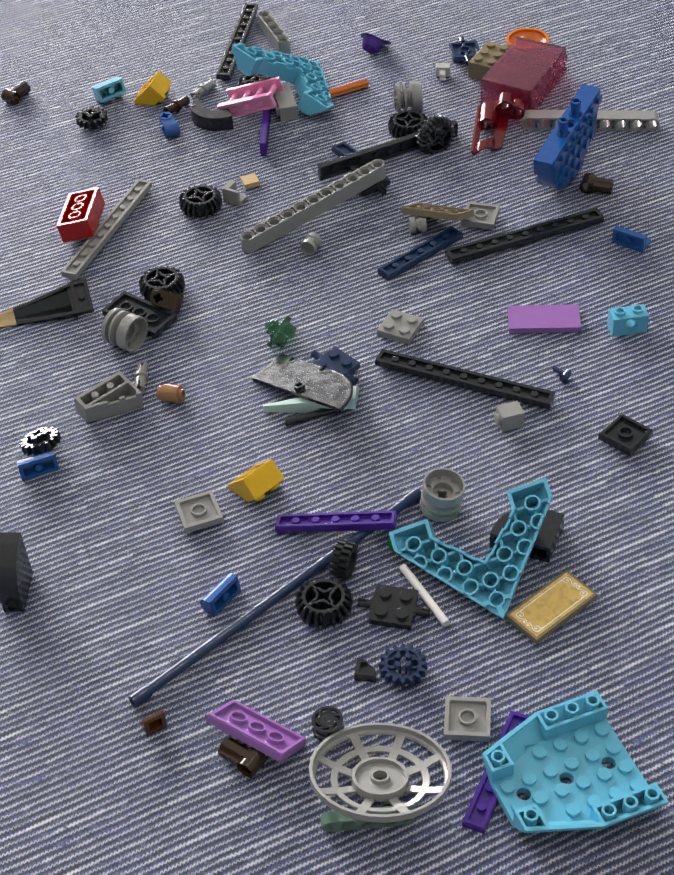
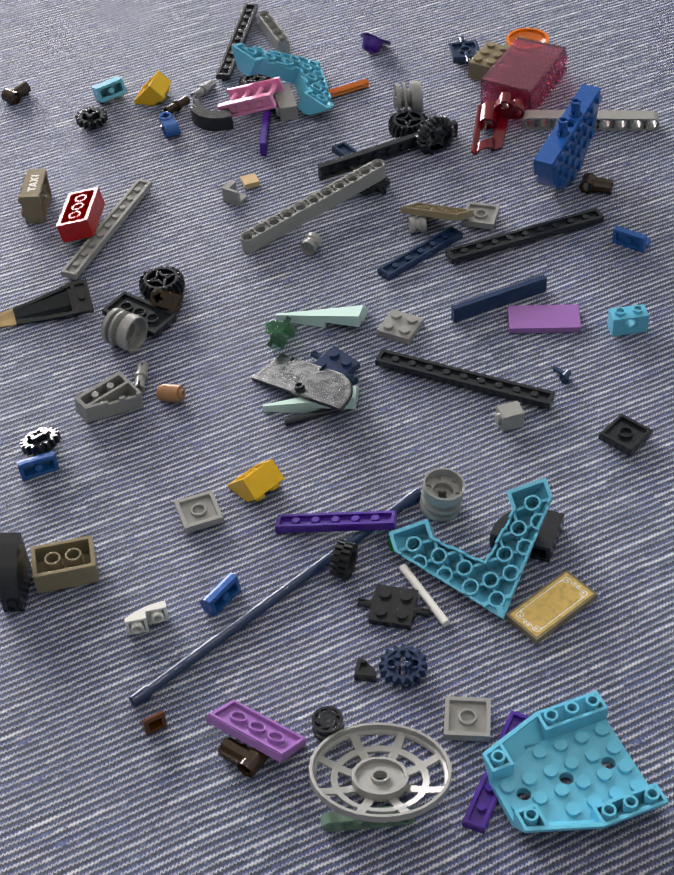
black gear [179,184,222,219] -> none
black gear [295,576,353,630] -> none
white tile [435,63,451,81] -> none
none -> dark tan brick [18,169,52,223]
none -> dark tan brick [30,535,100,594]
none -> white slope [124,601,169,635]
none -> light aqua wedge [275,305,368,328]
none -> dark blue tile [451,275,547,323]

